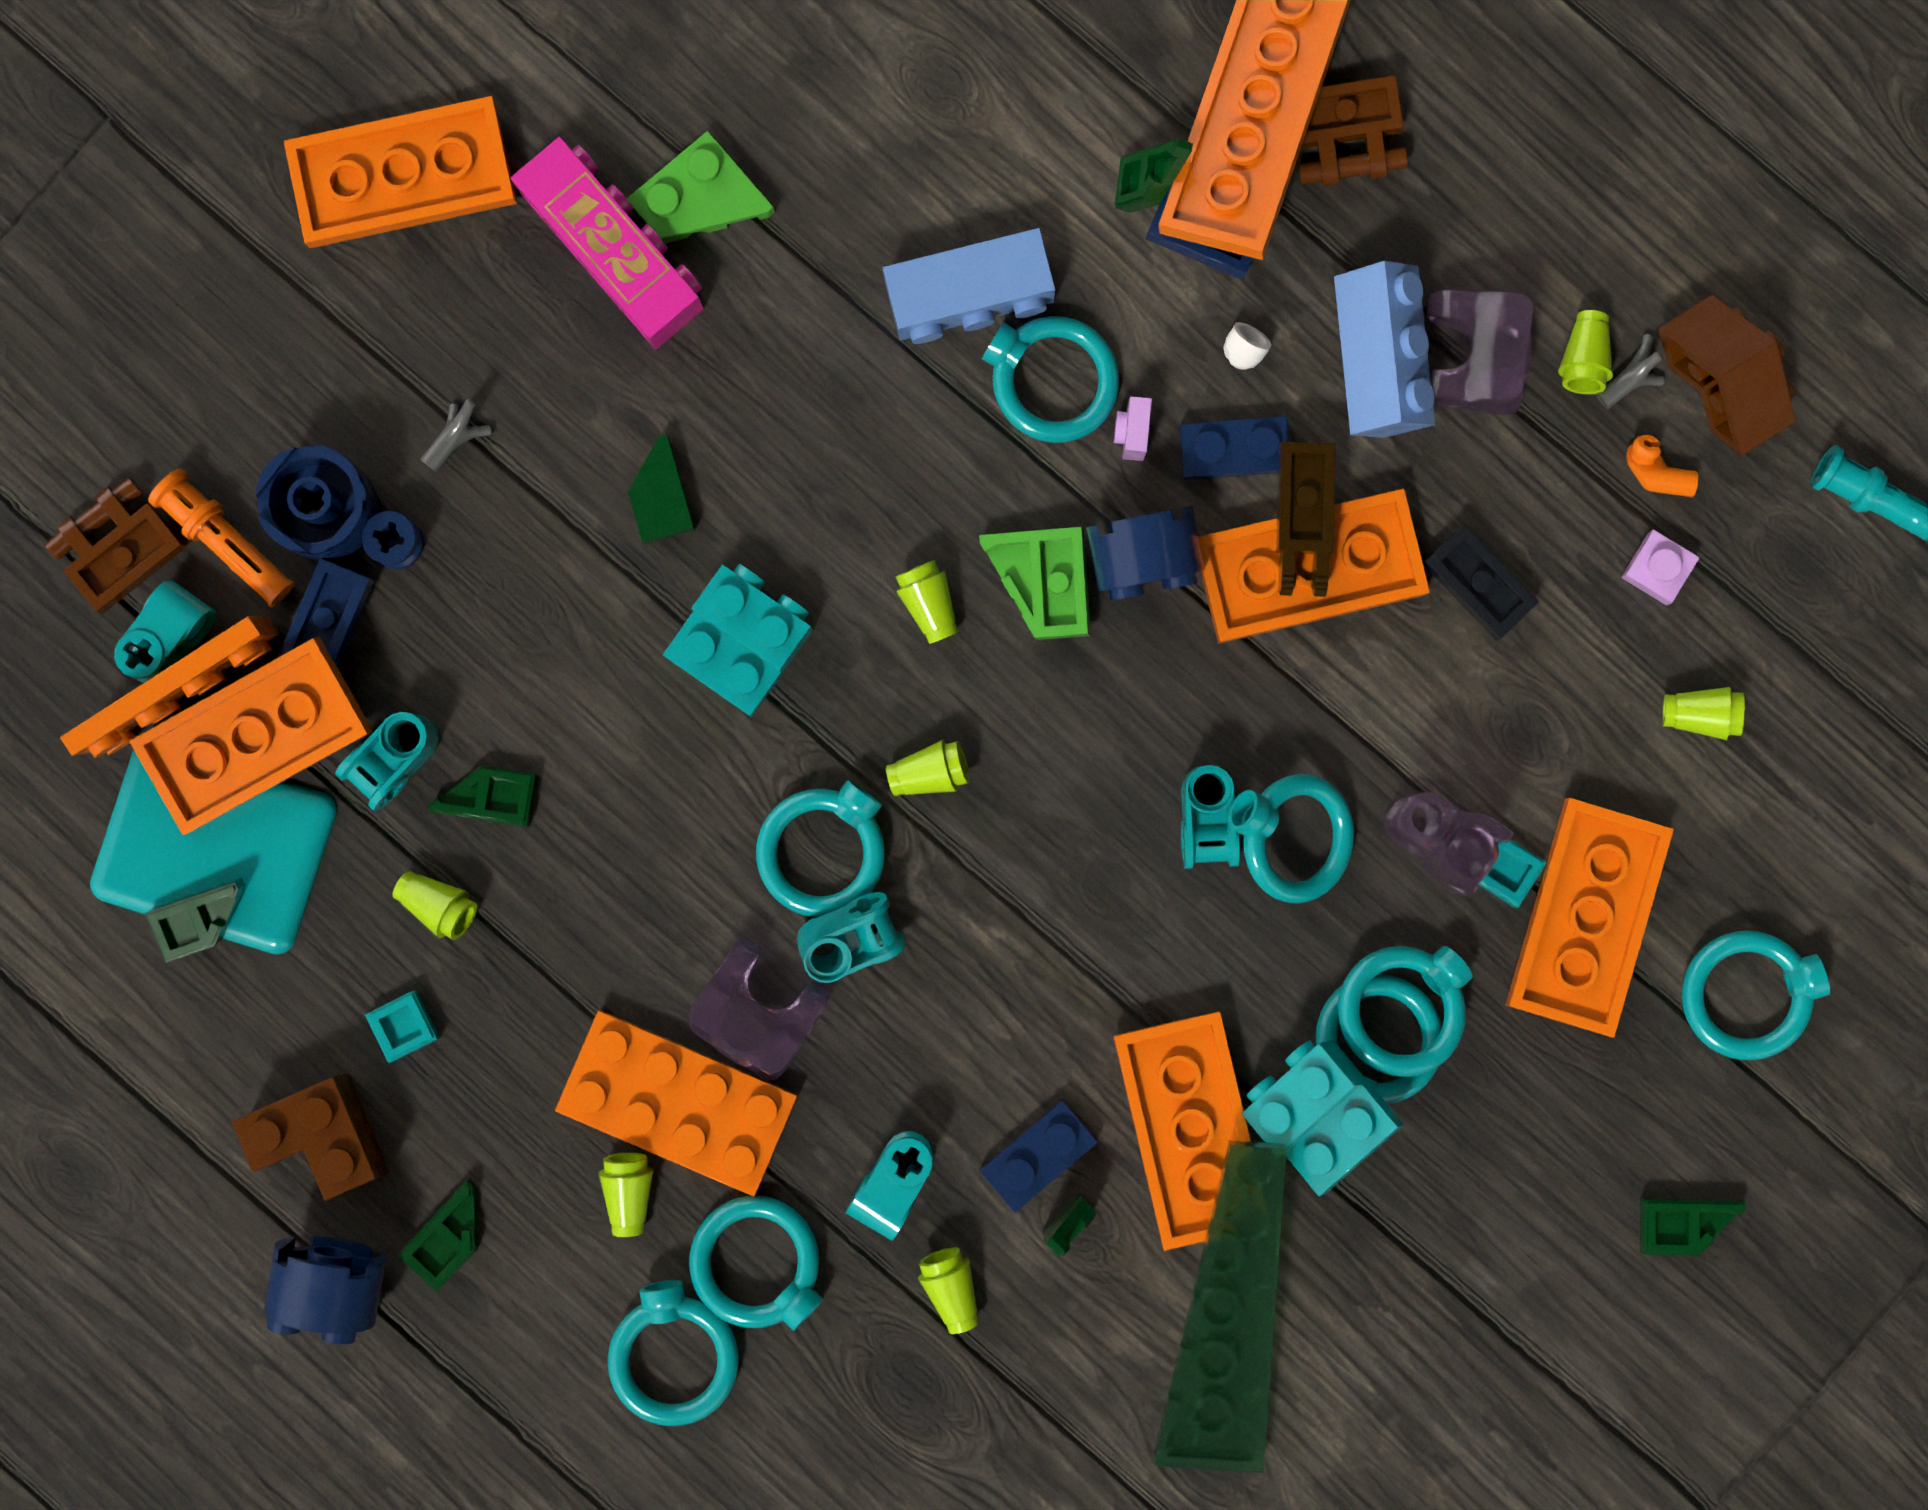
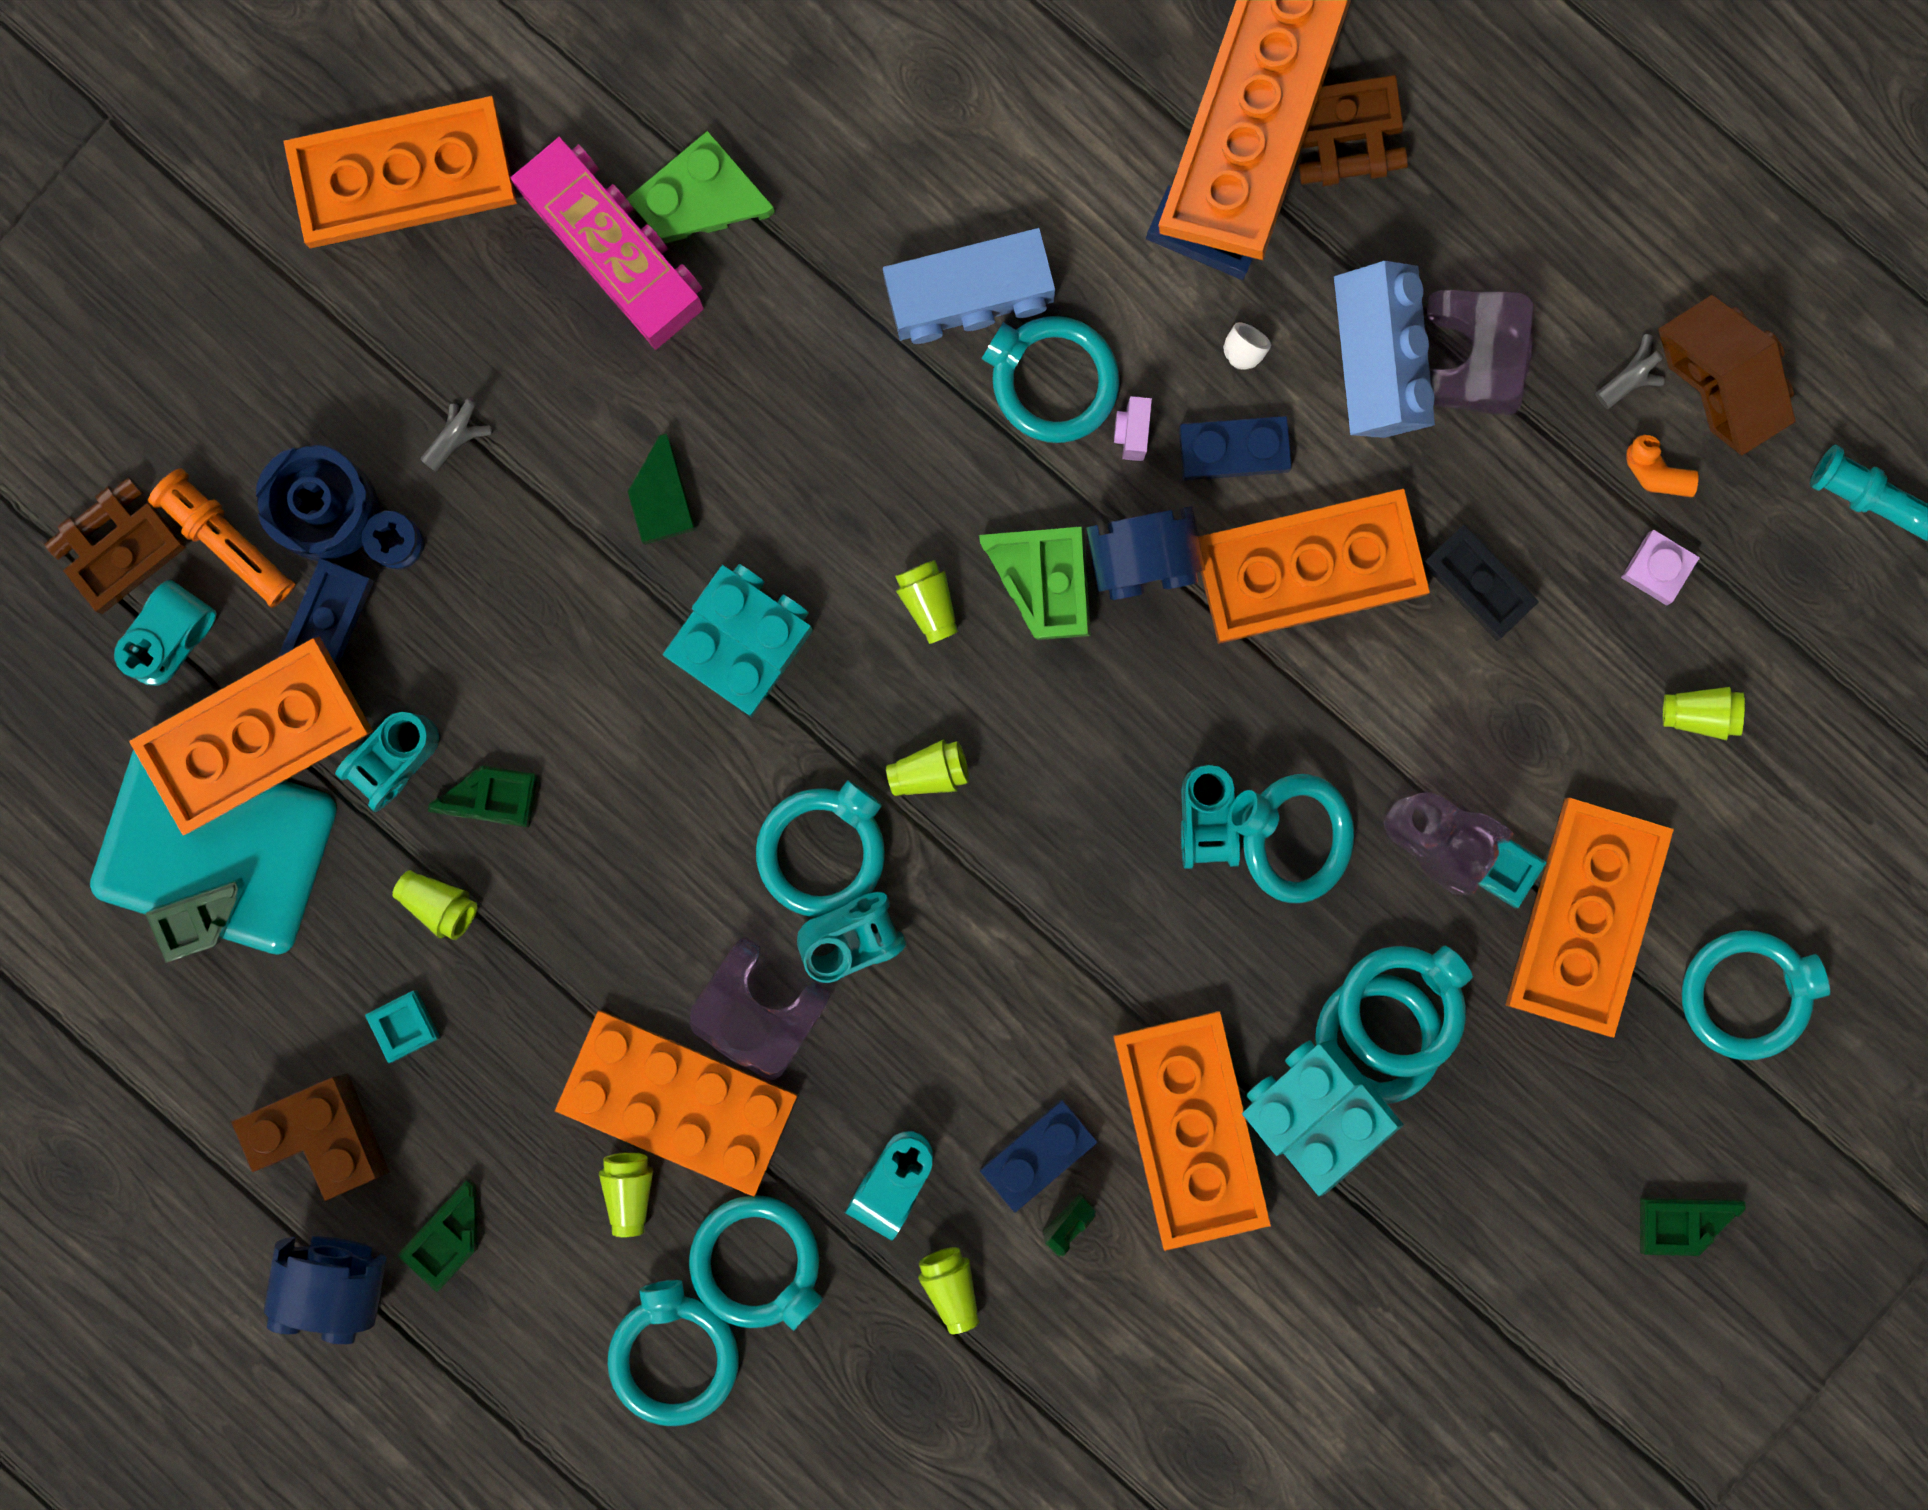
orange plate [60,616,281,758] -> none
dark green tile [1114,138,1193,213] -> none
clear green wing [1154,1140,1287,1473] -> none
dark brown hinge [1276,442,1336,597] -> none
lime cone [1558,310,1613,394] -> none

